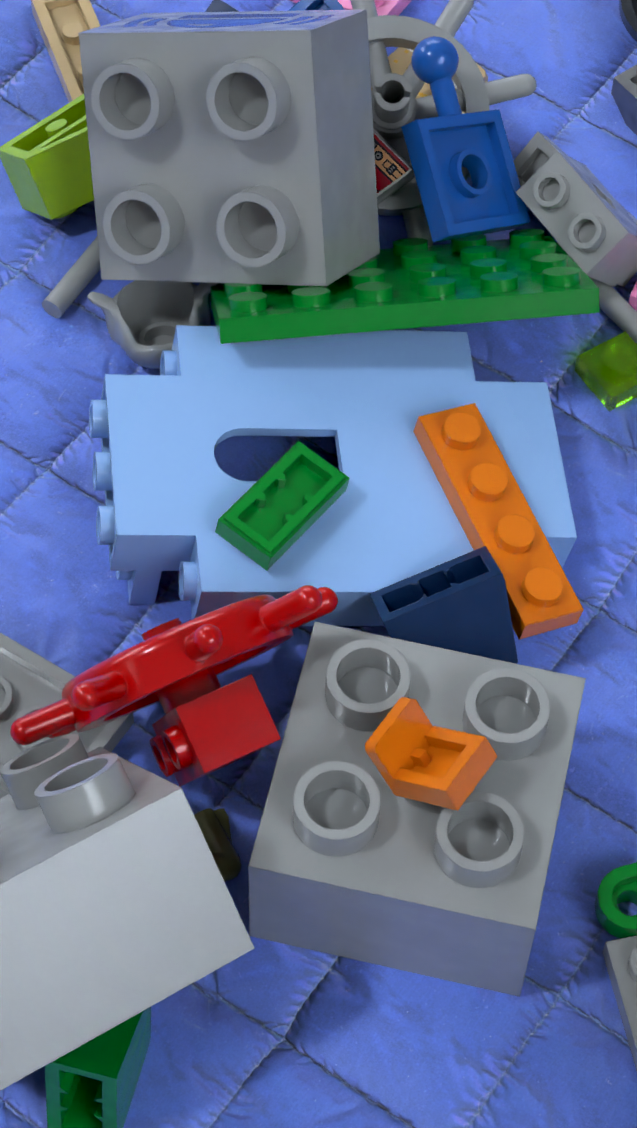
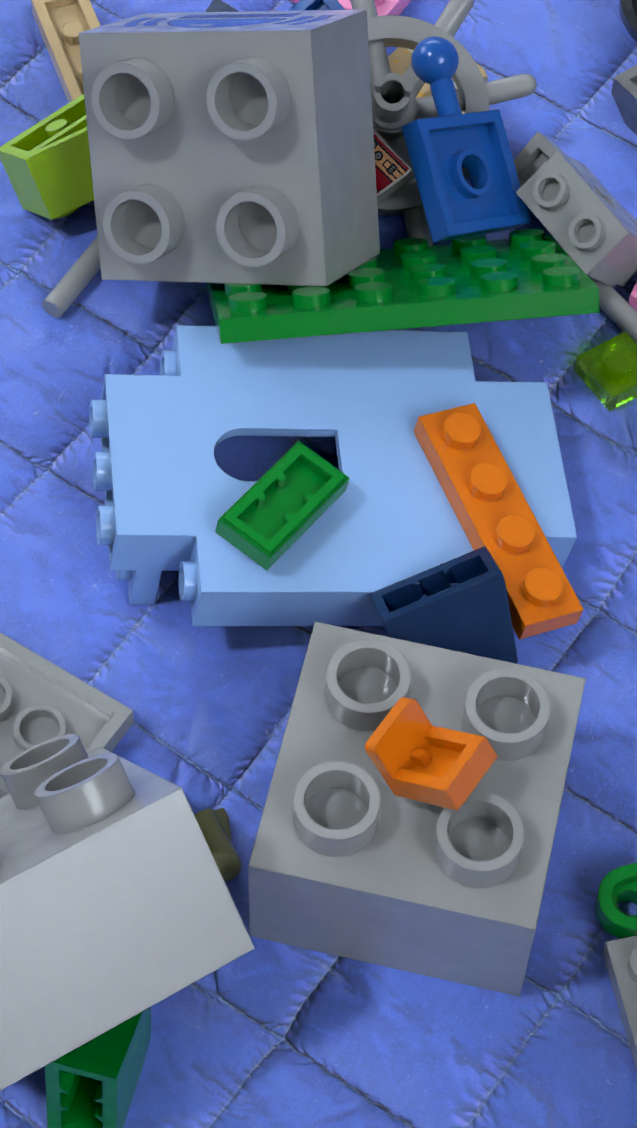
red piece [10,585,338,787] -> none
light grey hair [87,281,218,369] -> none

